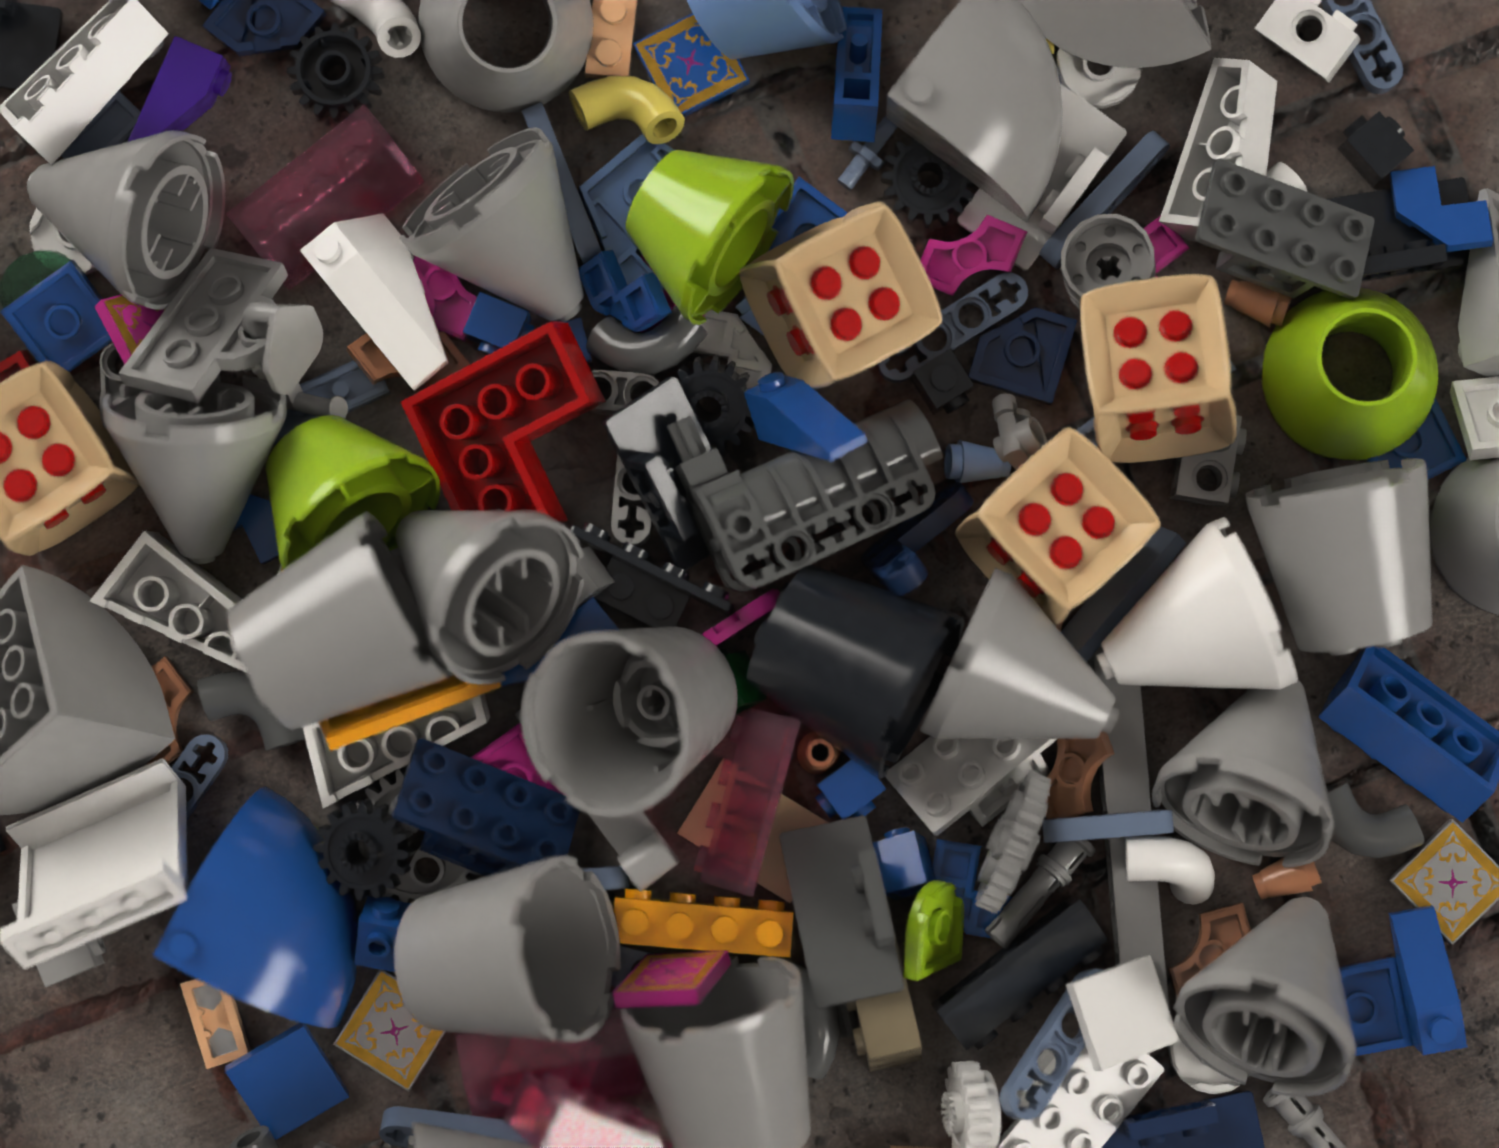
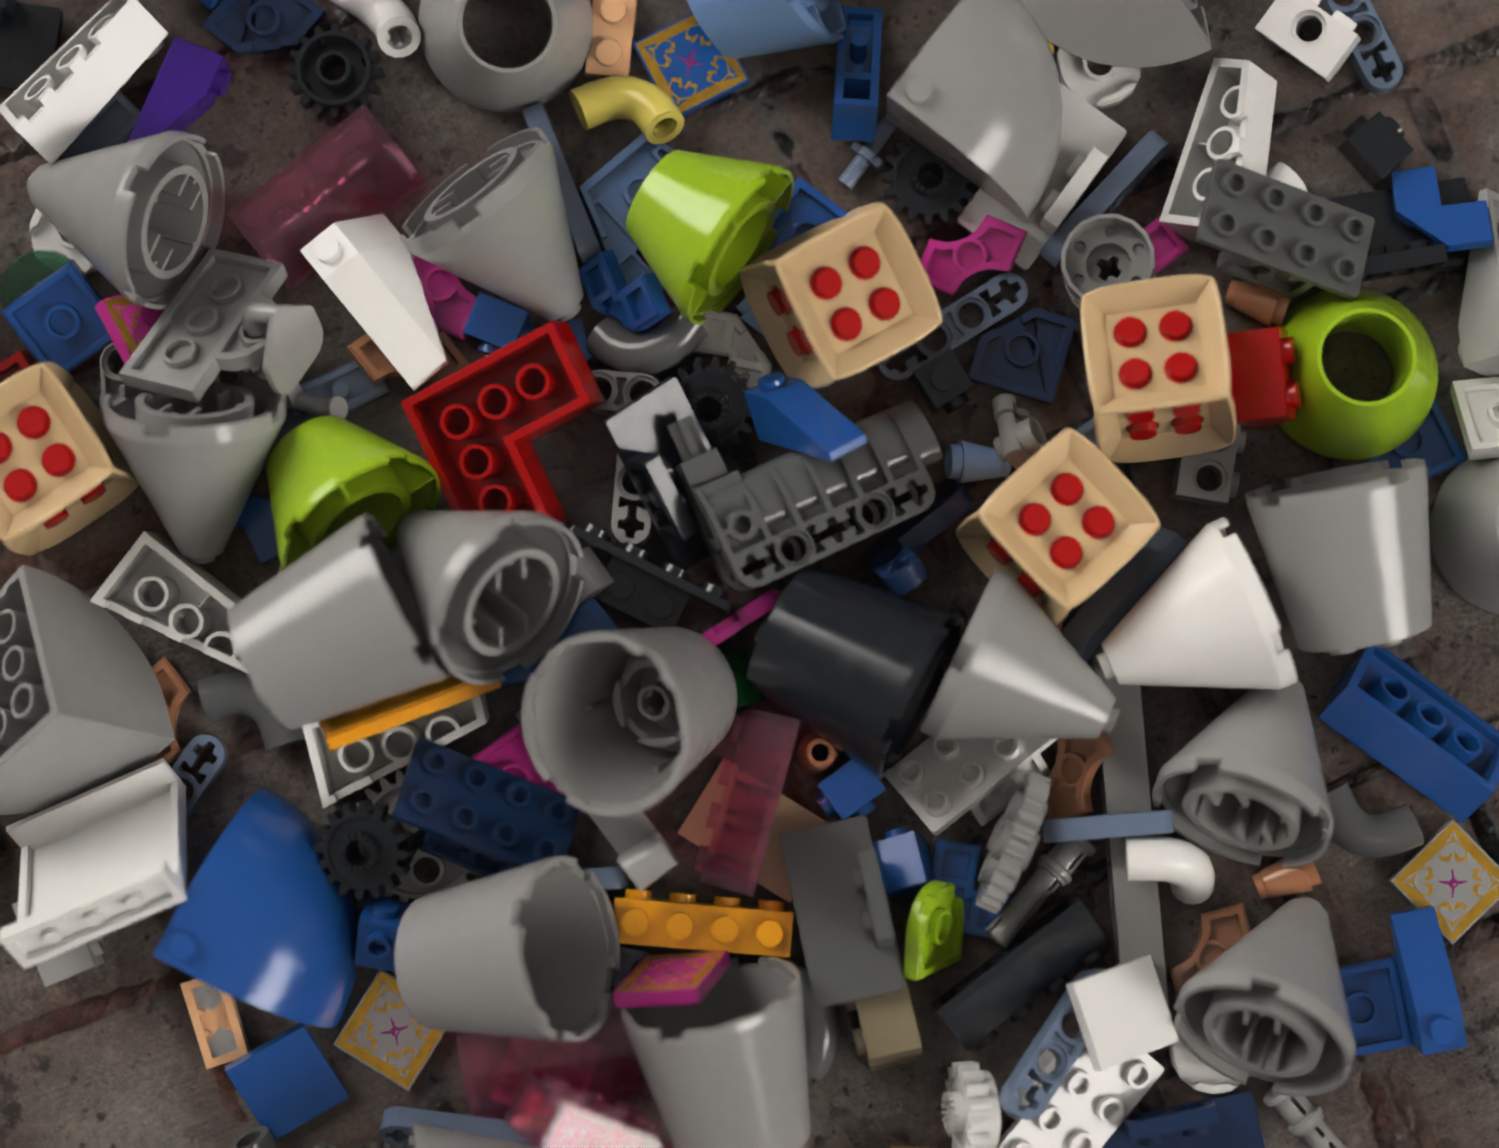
none -> red slope [1226,327,1302,430]

